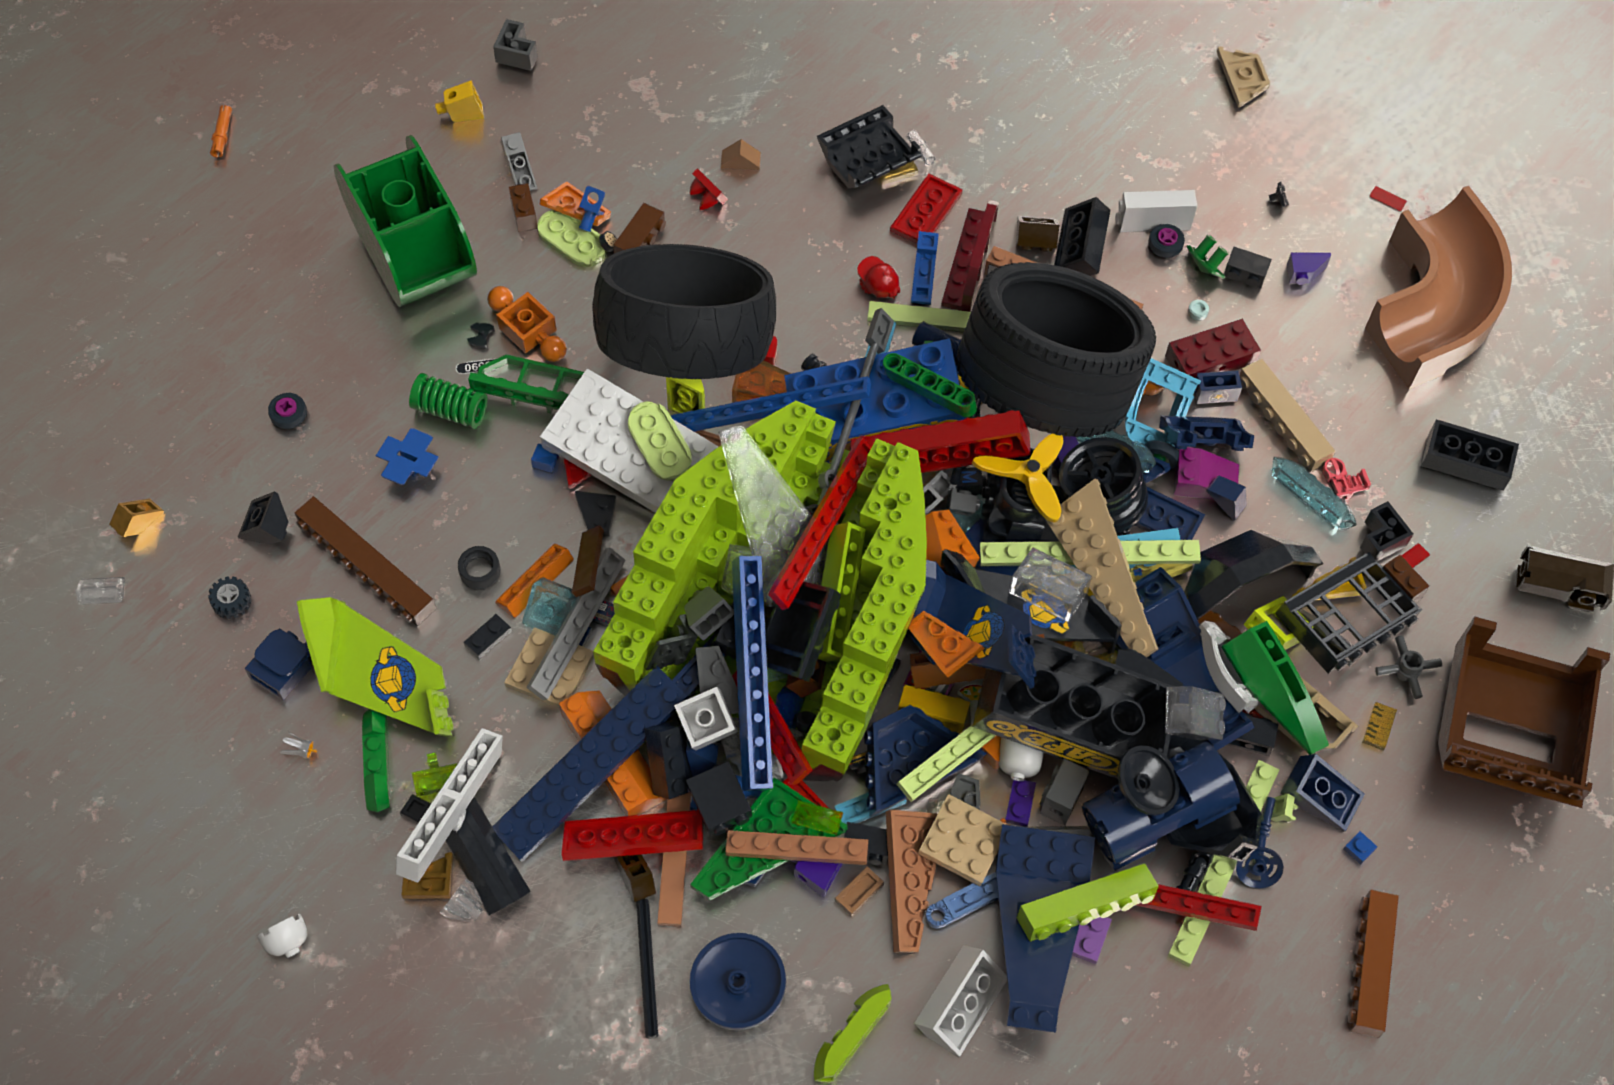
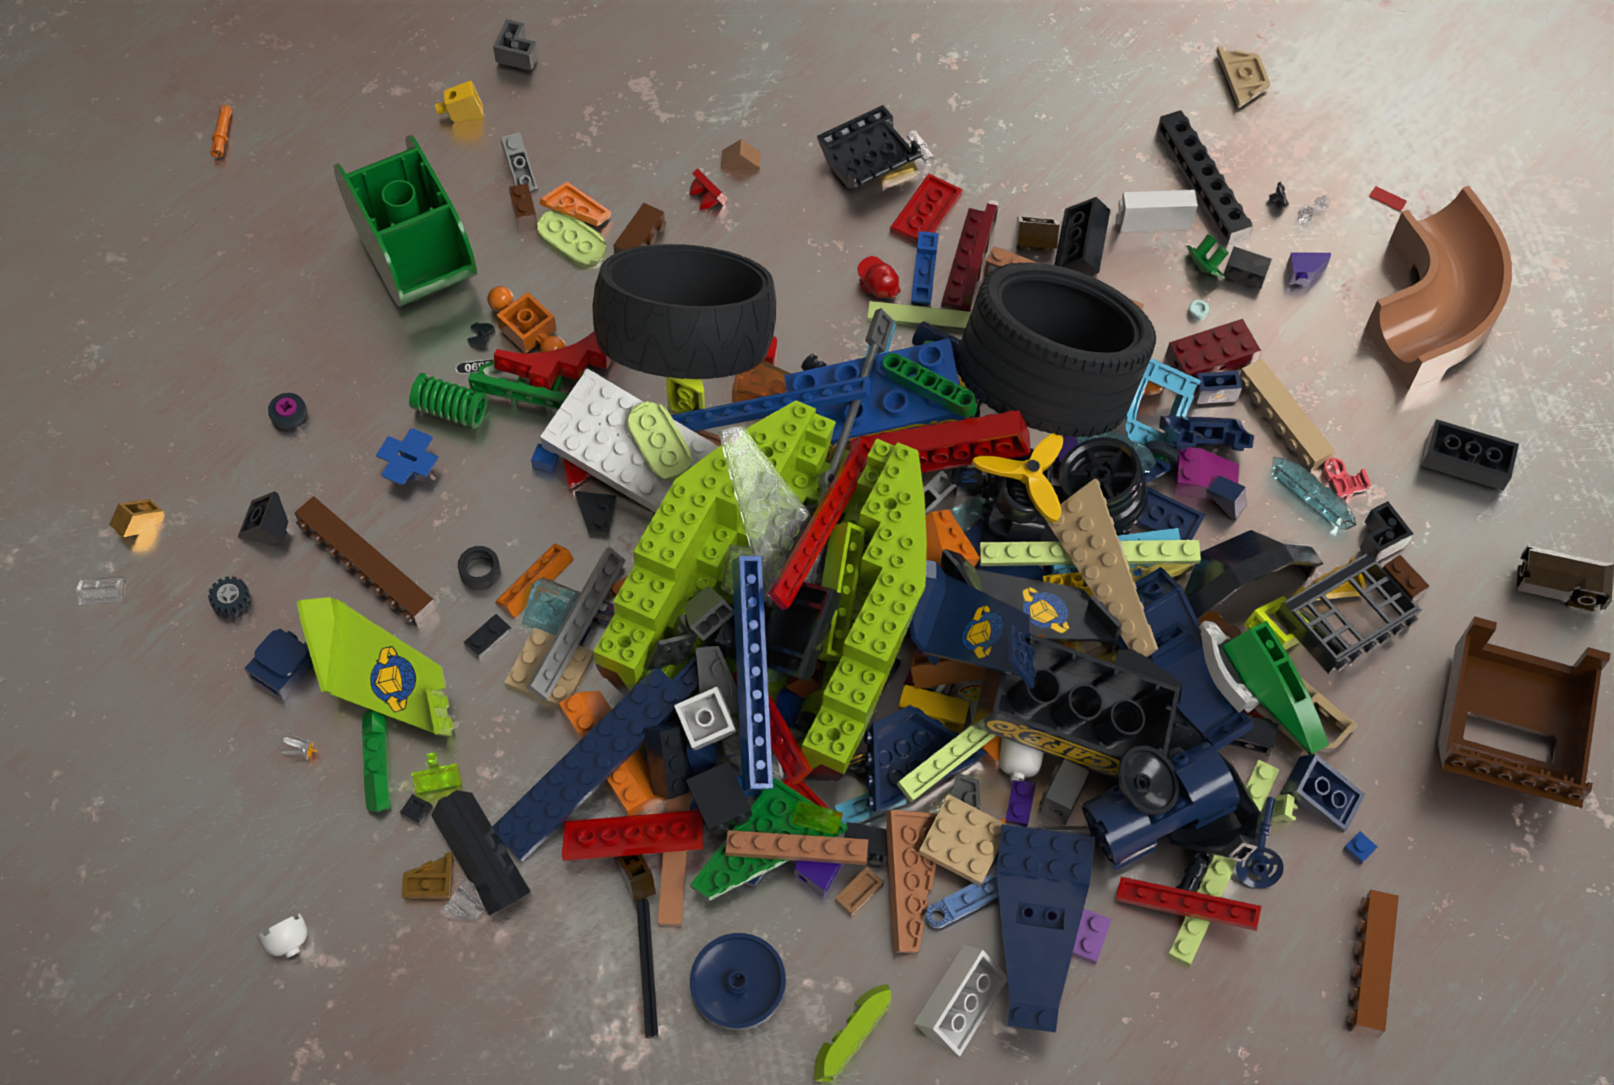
white hinge [396,728,503,883] -> none
reddish brown tile [572,525,604,597] -> none
blue bracket [579,186,606,232] -> none
black tile [599,231,617,252] -> none
orange wing [909,611,984,678] -> none
dark grey brick [946,488,980,516] -> none
clear brick [1009,547,1092,622] -> none
lime brick [1017,863,1159,941] -> none
black wheel [1148,224,1185,258] -> none
clear brick [1165,686,1226,740] -> none
clear yellow tile [1362,702,1397,751] -> none
dark grey bar [1375,635,1442,699] -> none
red sticker [1401,543,1430,568] -> none
none -> red arch [493,331,612,390]
none -> black brick [1157,110,1253,245]
none -> clear bar [1298,195,1330,224]

